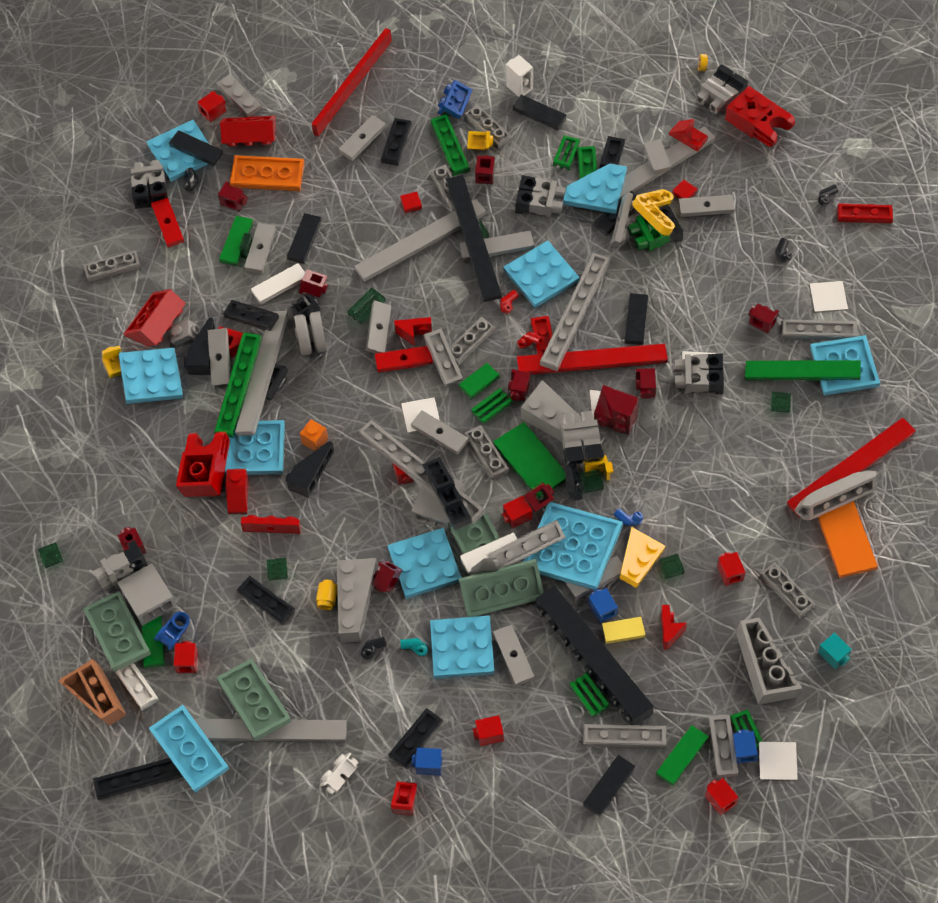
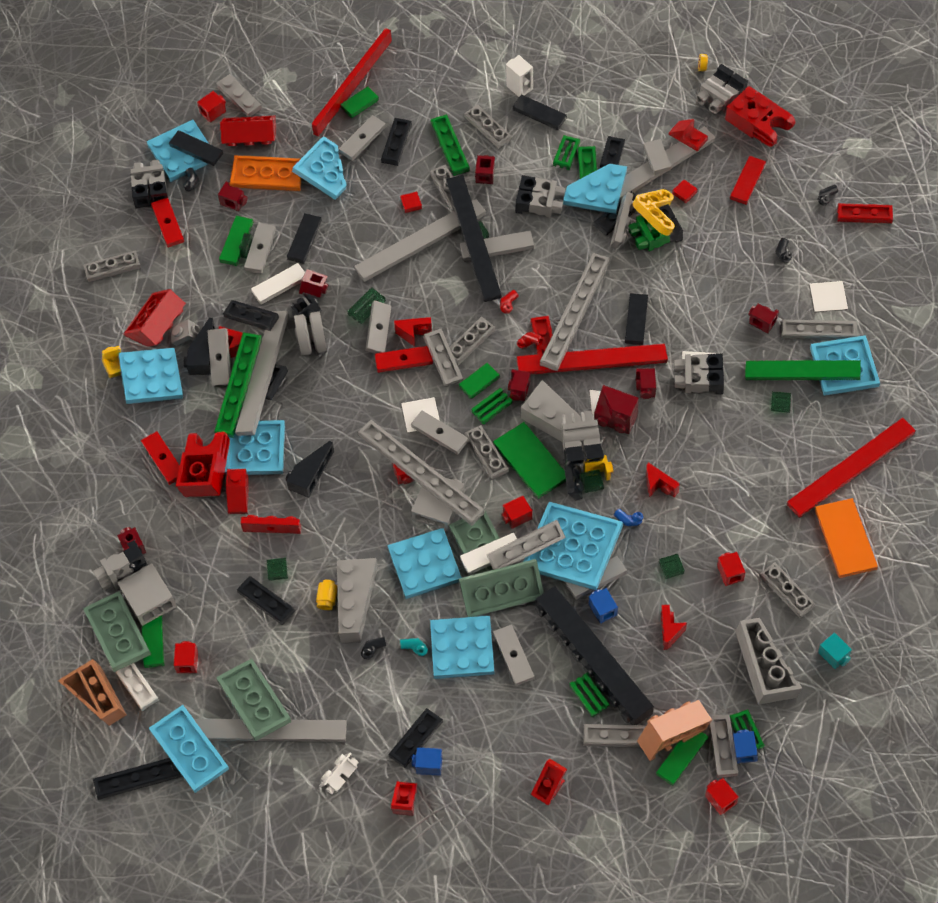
clear green tile [38,542,63,568] -> none
blue piece [154,612,190,651] -> none
orange brick [300,419,328,451] -> none
dark red brick [372,560,403,593] -> none
black slope [422,457,472,530] -> none
blue bracket [438,80,473,119] -> none
yellow bracket [467,131,493,151] -> none
dark grey arm [471,558,501,575] -> none
red brick [472,715,504,746] -> none
medium azure plate [503,241,580,308] -> none
dark red brick [523,482,555,512] -> none
black tile [583,755,635,817] -> none
light yellow tile [602,617,645,644] -> none
yellow wing [619,527,665,588] -> none
light grey tile [679,195,735,217] -> none
white sticker [759,742,797,780] -> none
light grey brick [795,471,878,520] -> none
none -> red tile [141,431,180,485]
none -> medium azure plate [292,136,346,200]
none -> green tile [341,86,379,118]
none -> red slope [531,759,567,805]
none -> wedge [637,700,712,761]
none -> red slope [646,462,680,498]
none -> red tile [730,156,766,205]

